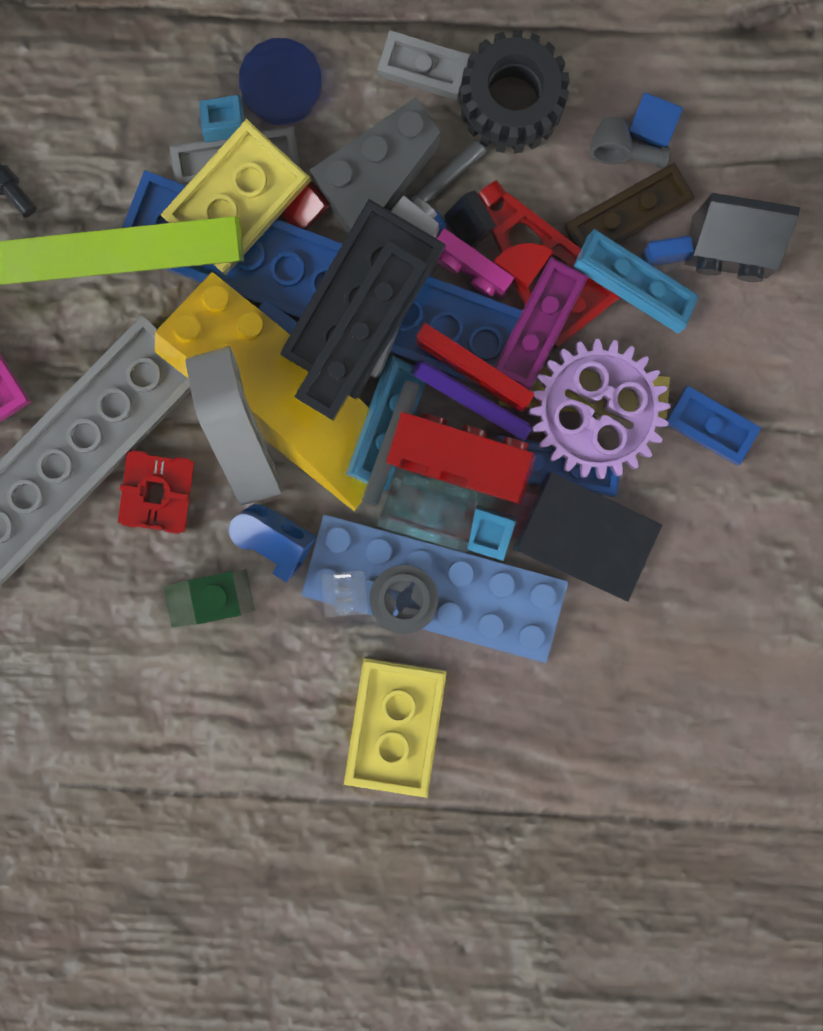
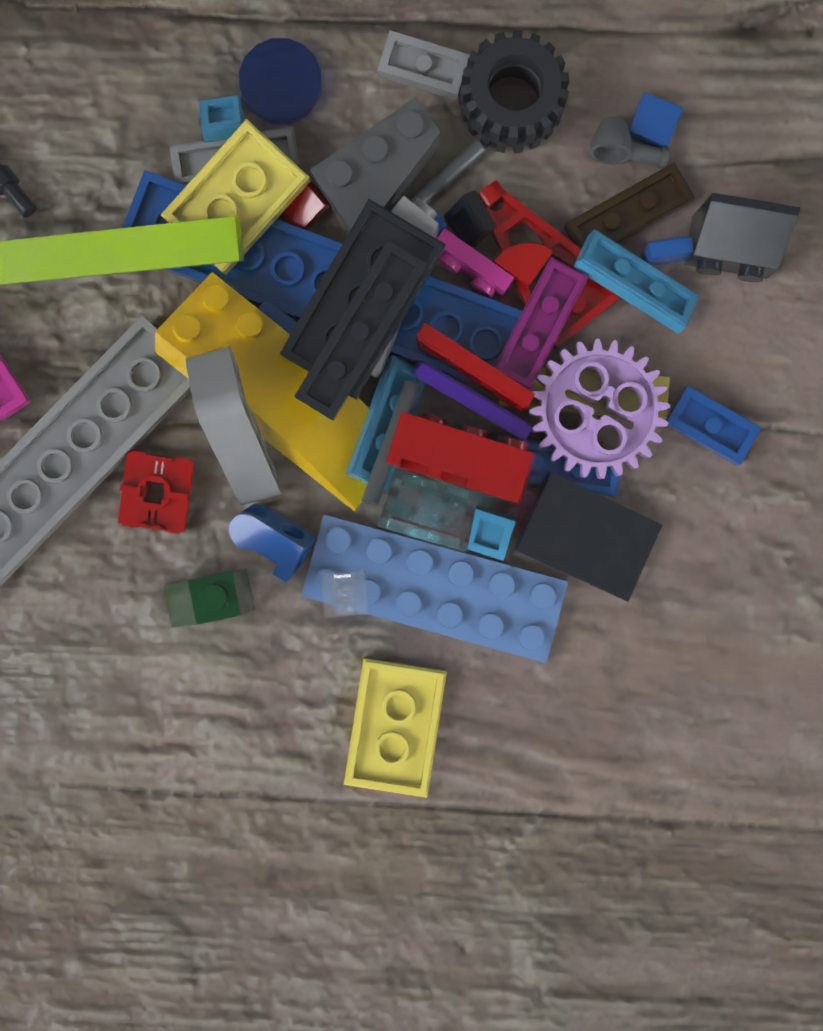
dark grey gear [369,565,438,634] -> none

